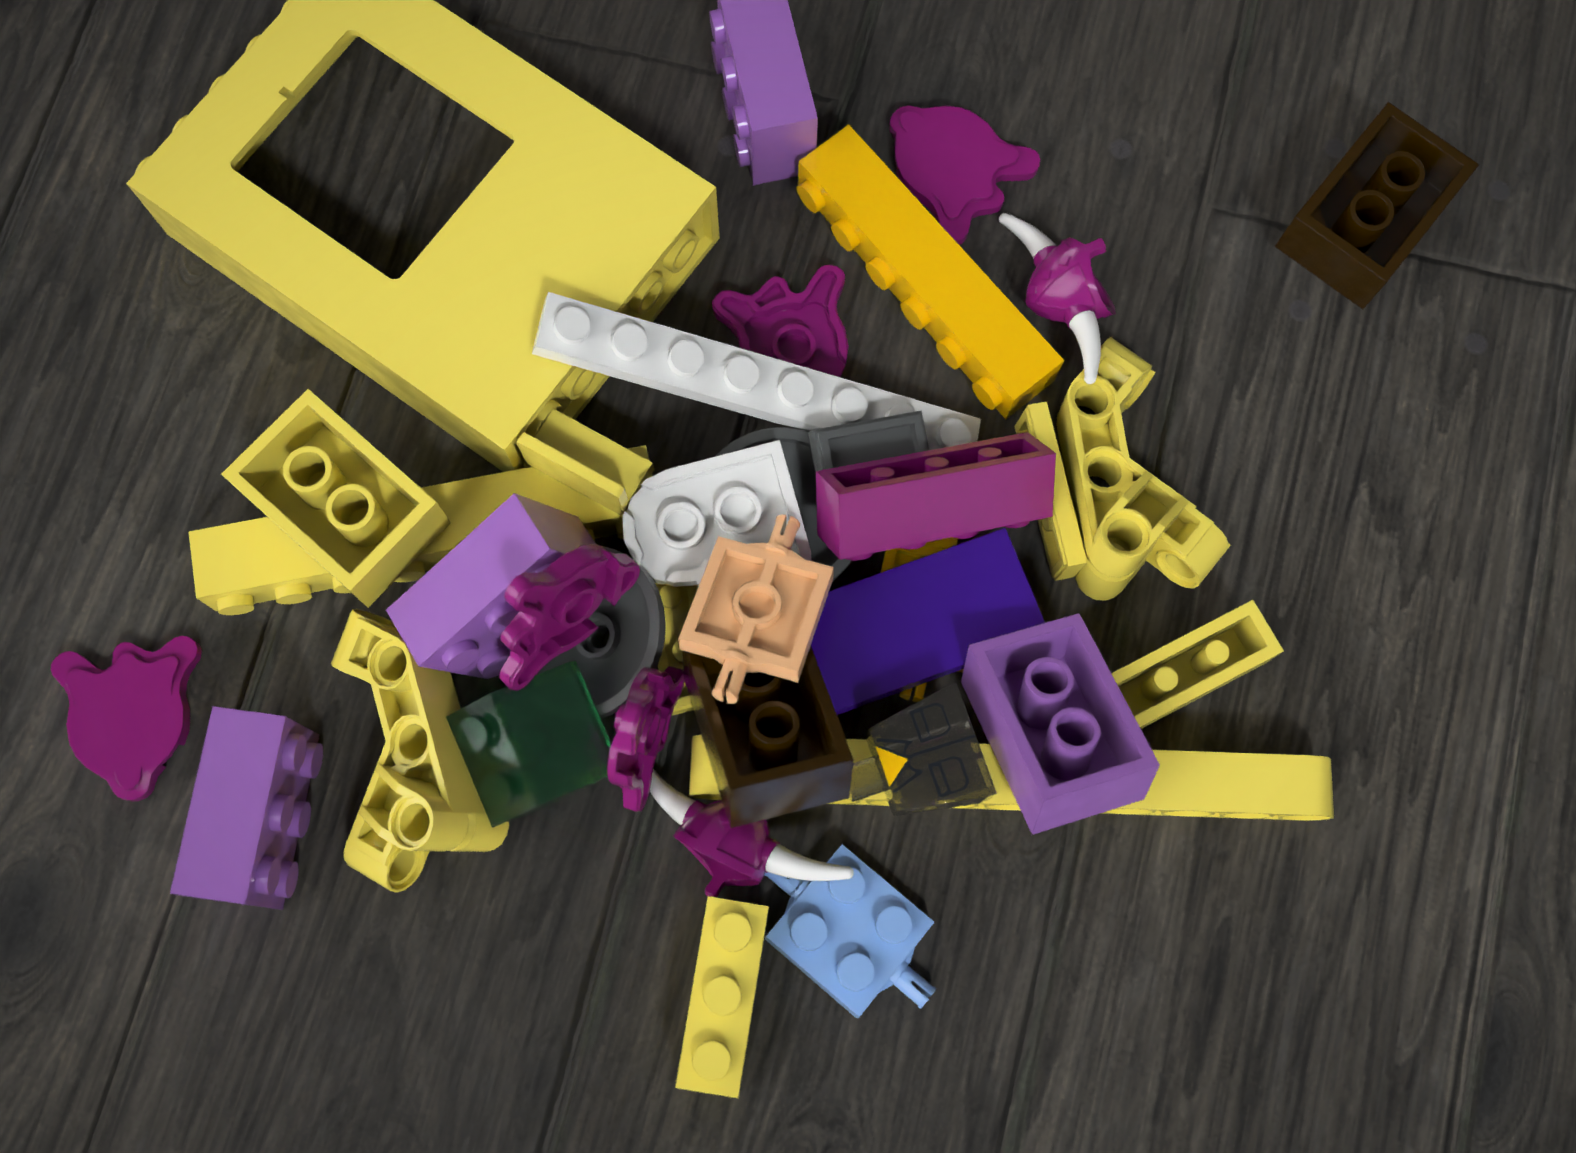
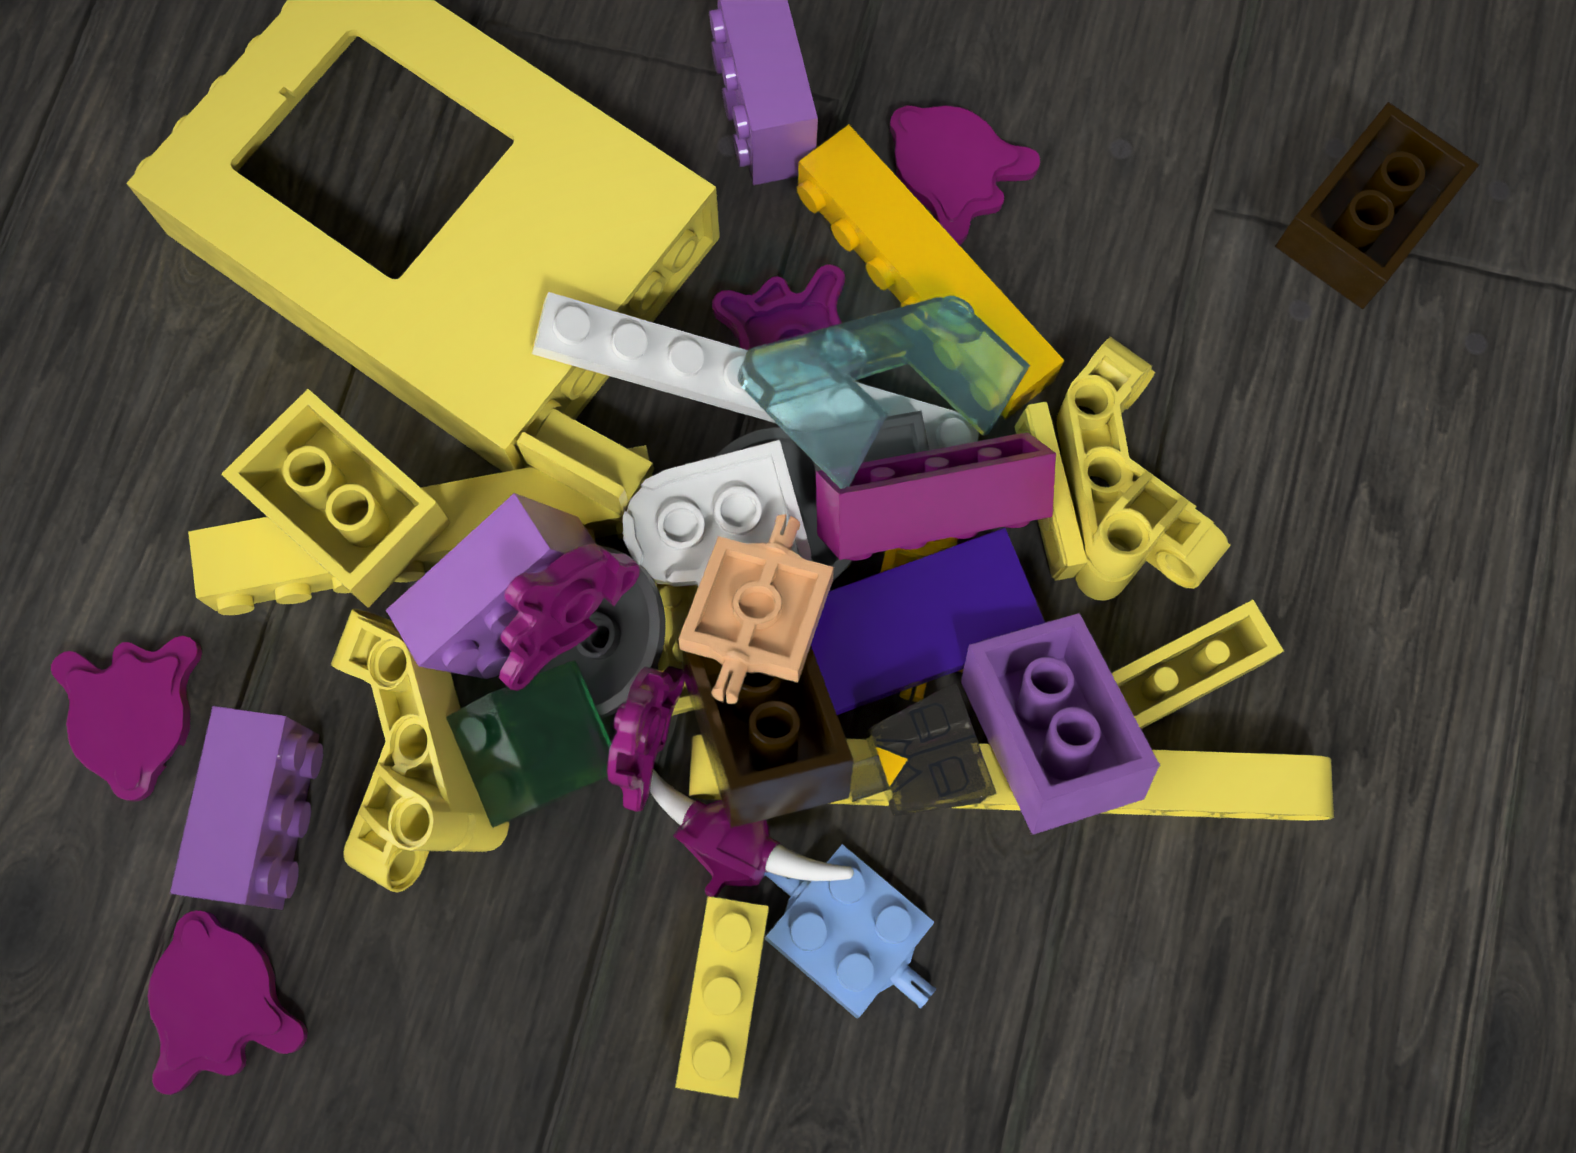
magenta helmet [999,213,1116,384] -> none
none -> magenta tile [147,911,308,1095]
none -> clear light blue windscreen [737,296,1030,489]

